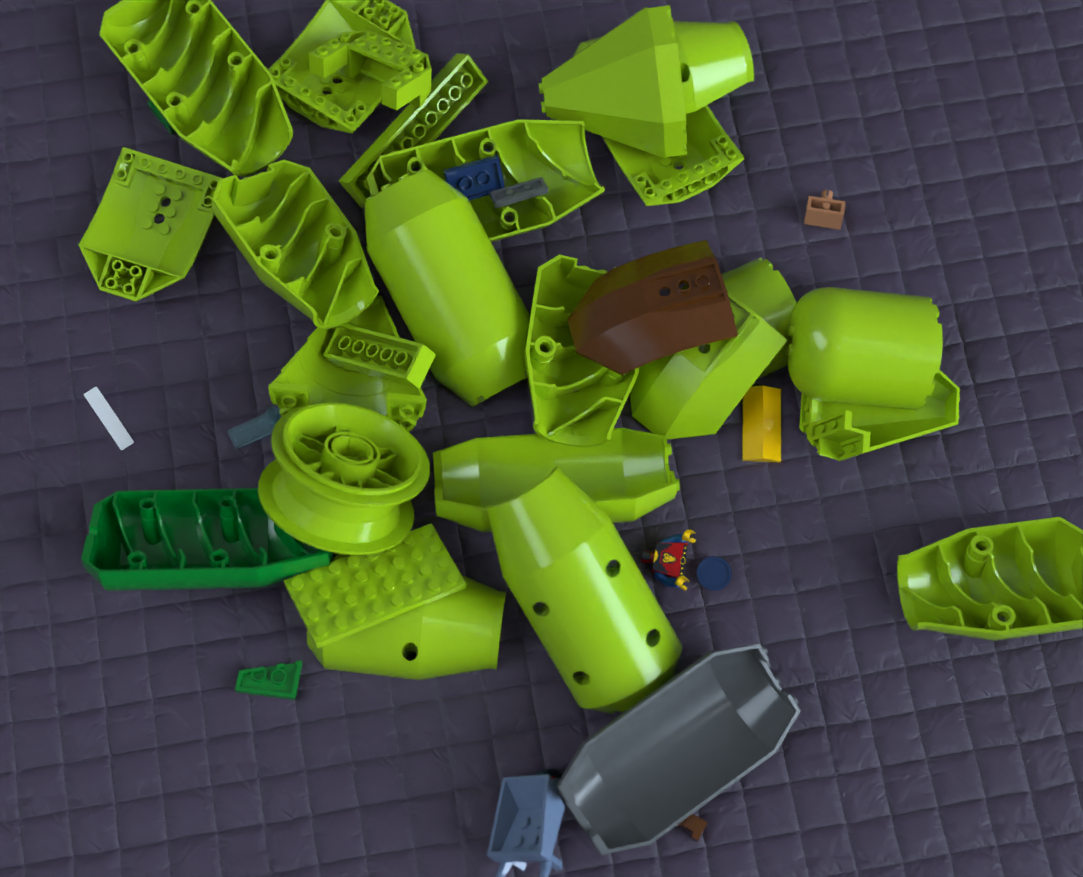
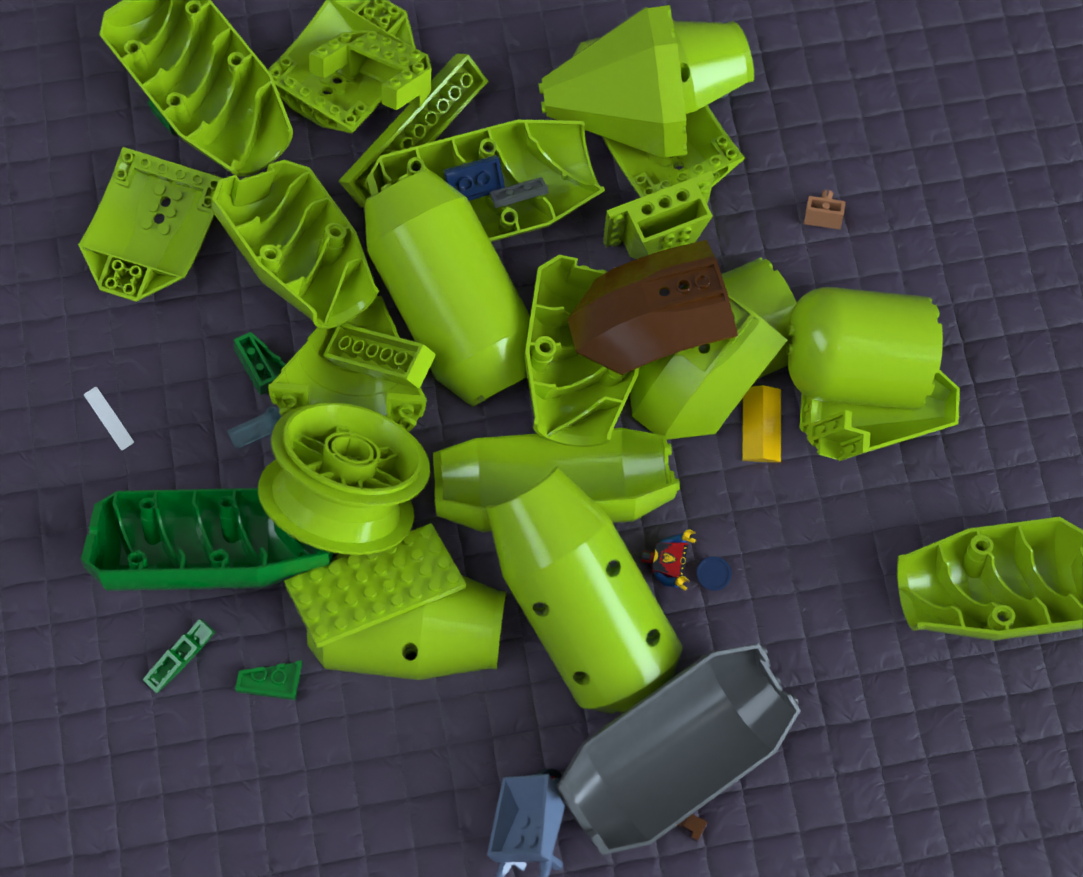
none -> green slope [143,619,216,693]
none -> green wedge [234,332,286,395]
none -> lime wedge [603,171,714,259]

